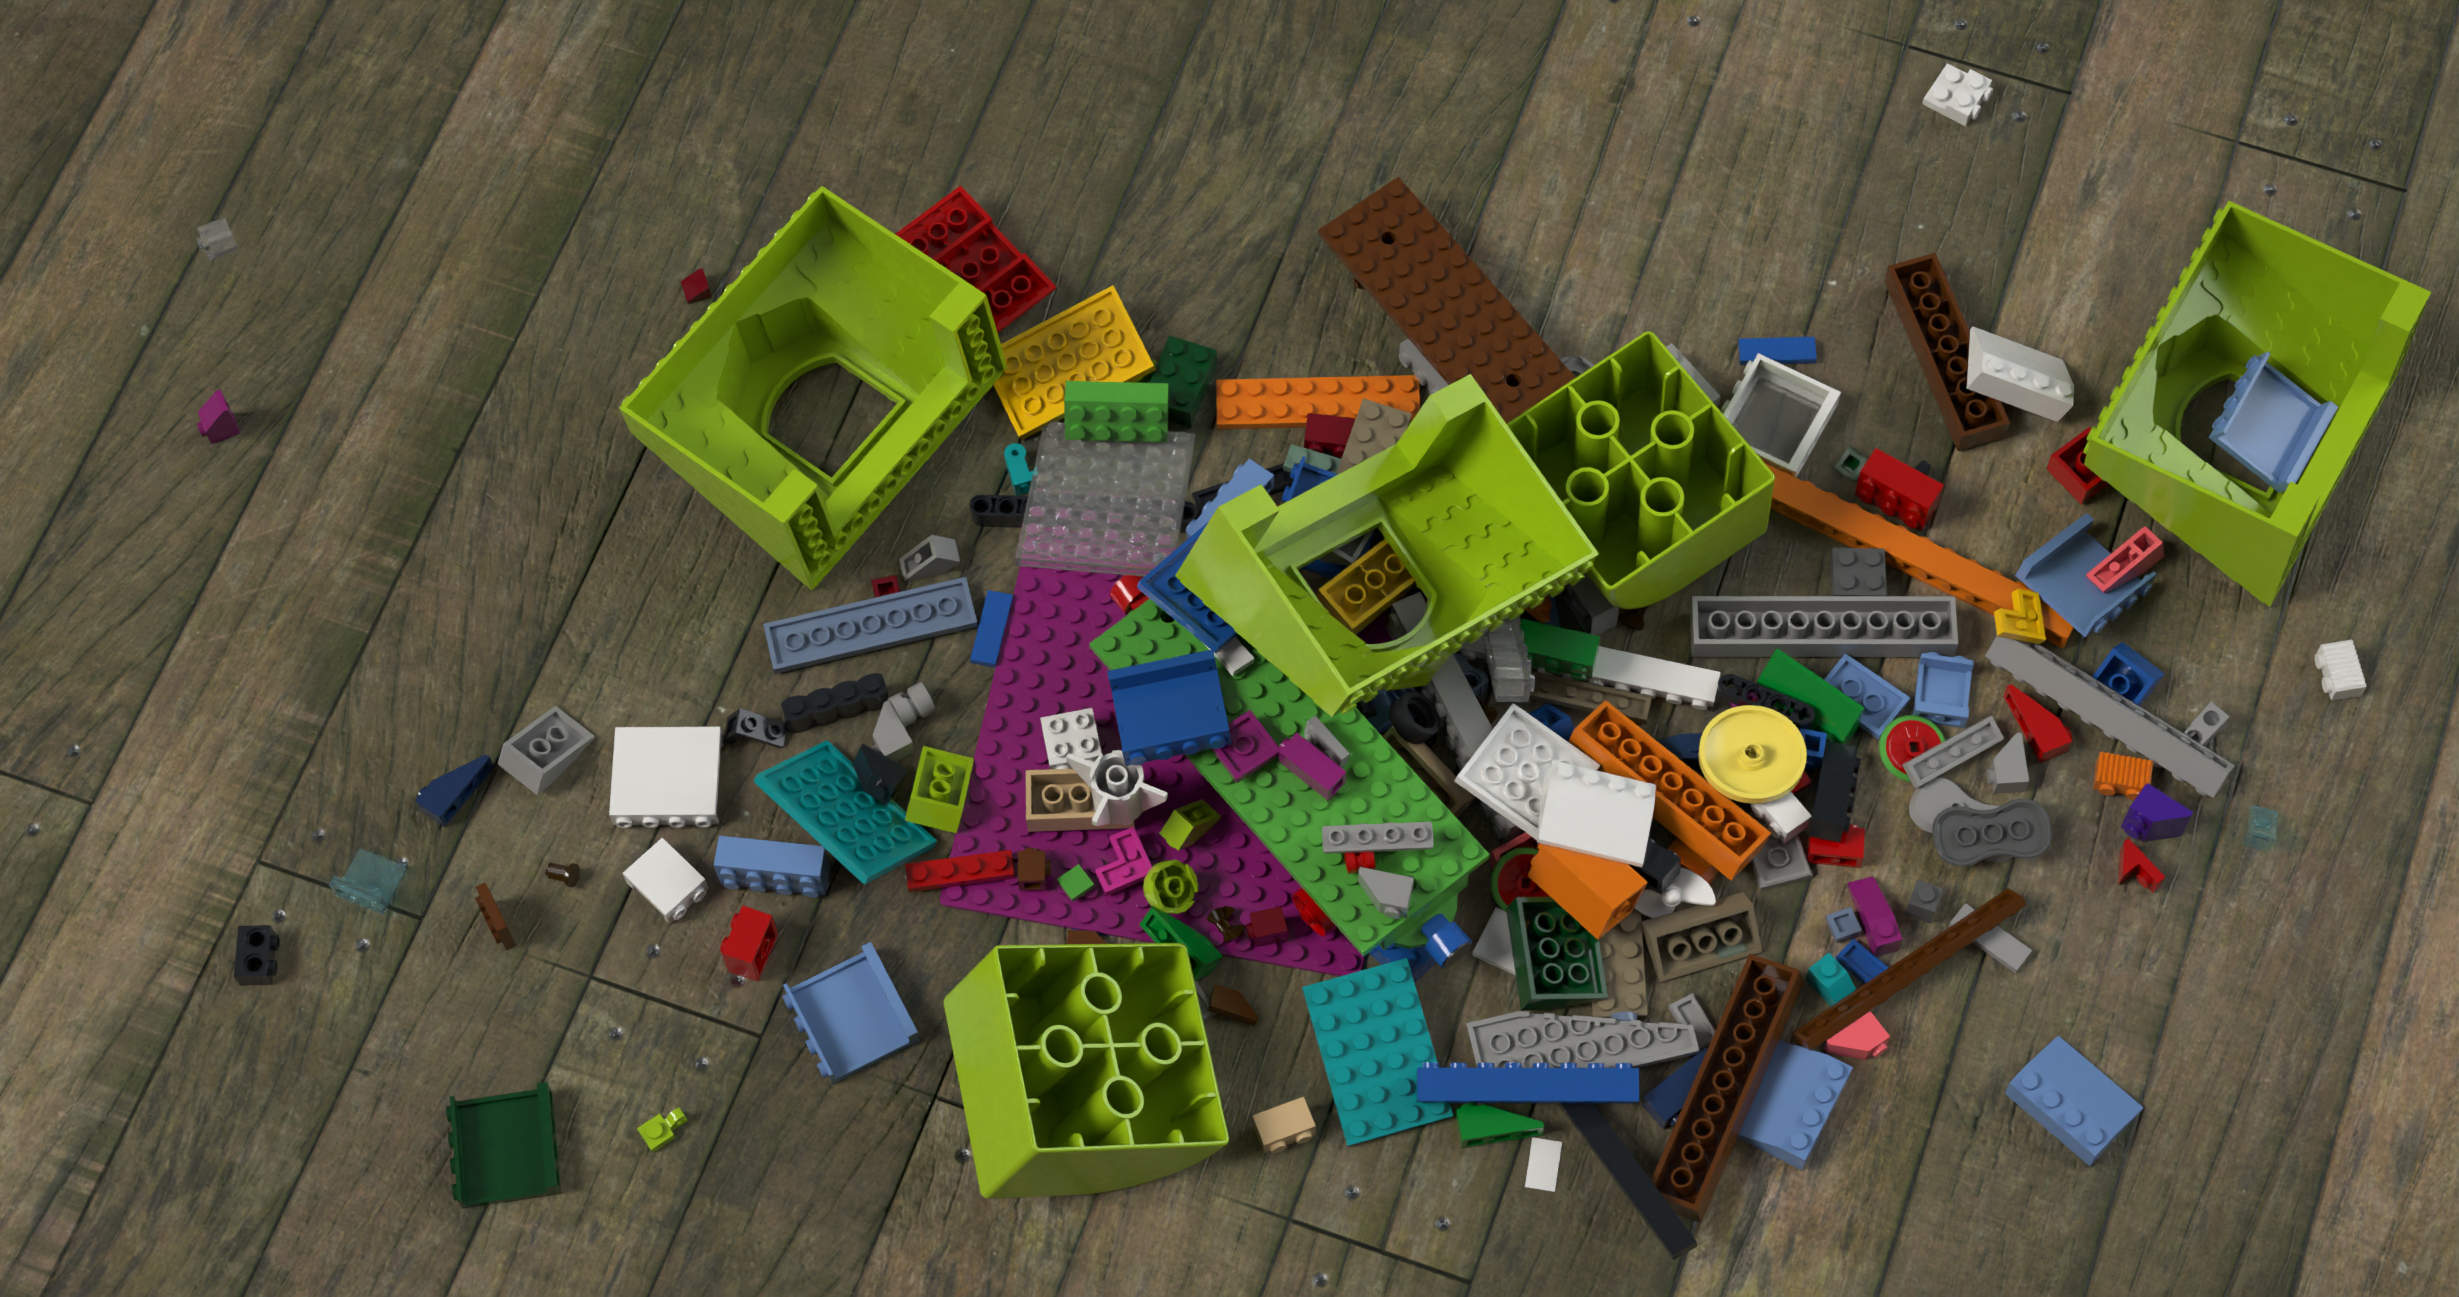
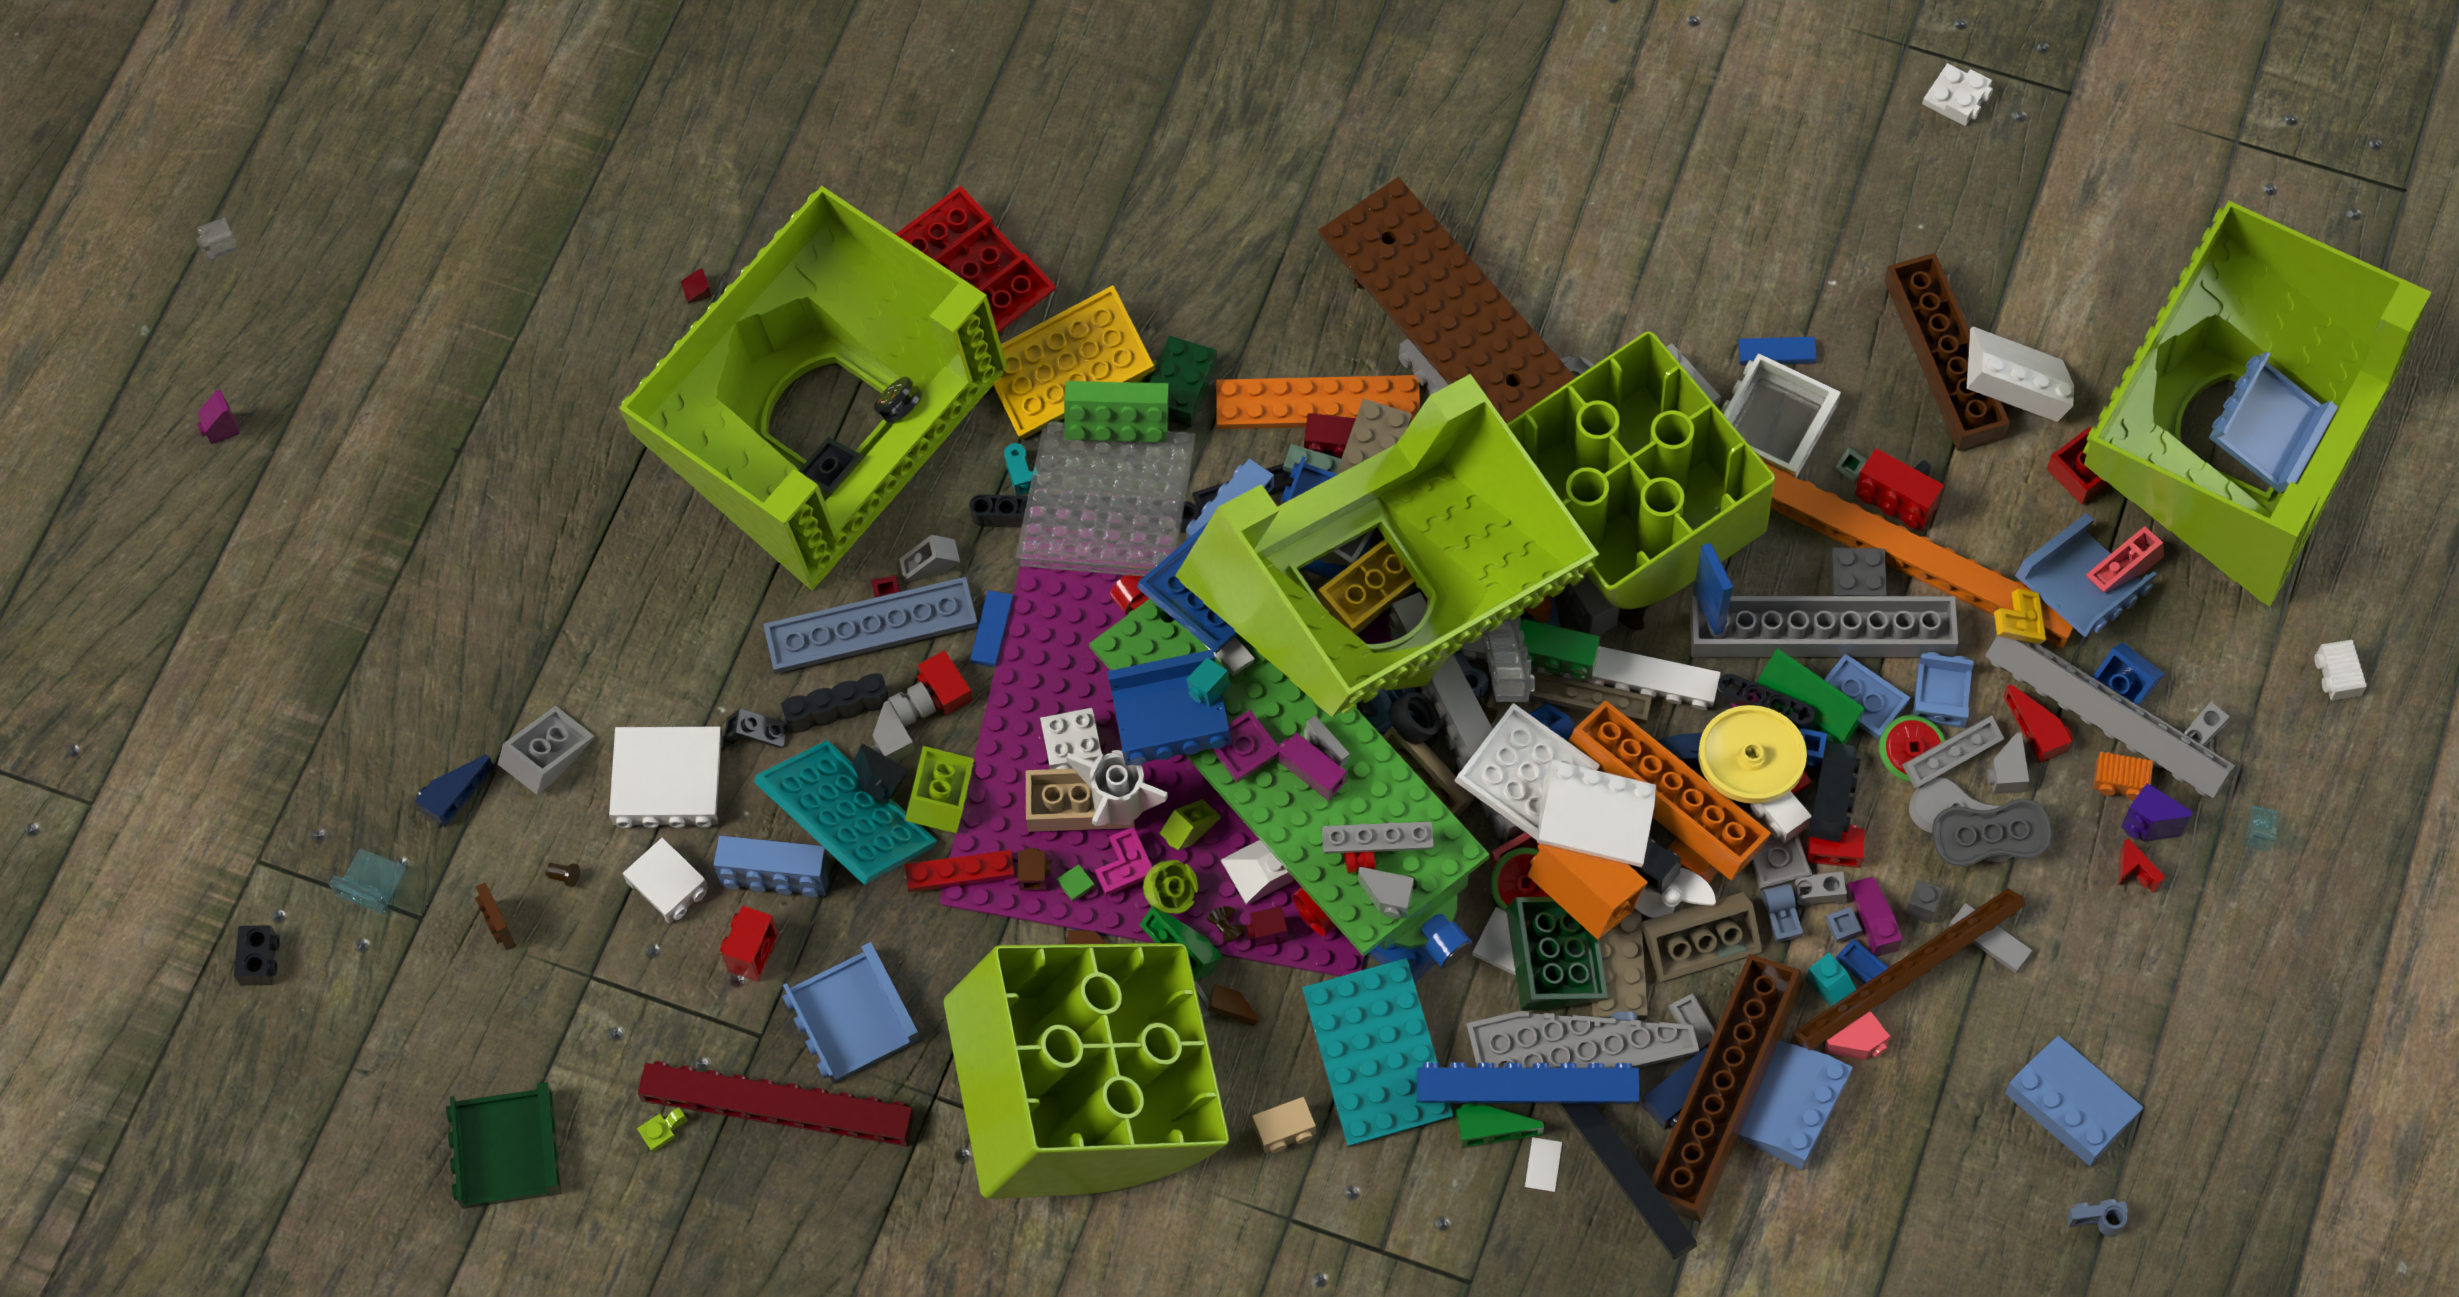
none -> dark red brick [637,1061,914,1147]
none -> black slope [799,437,864,501]
none -> black head [874,376,922,424]
none -> red brick [917,650,973,716]
none -> teal brick [1186,657,1231,707]
none -> white slope [1221,840,1293,905]
none -> blue tile [1693,543,1733,635]
none -> sand blue plate [1761,884,1803,943]
none -> light grey leg [1794,871,1847,906]
none -> sand blue plate [2066,1199,2128,1237]

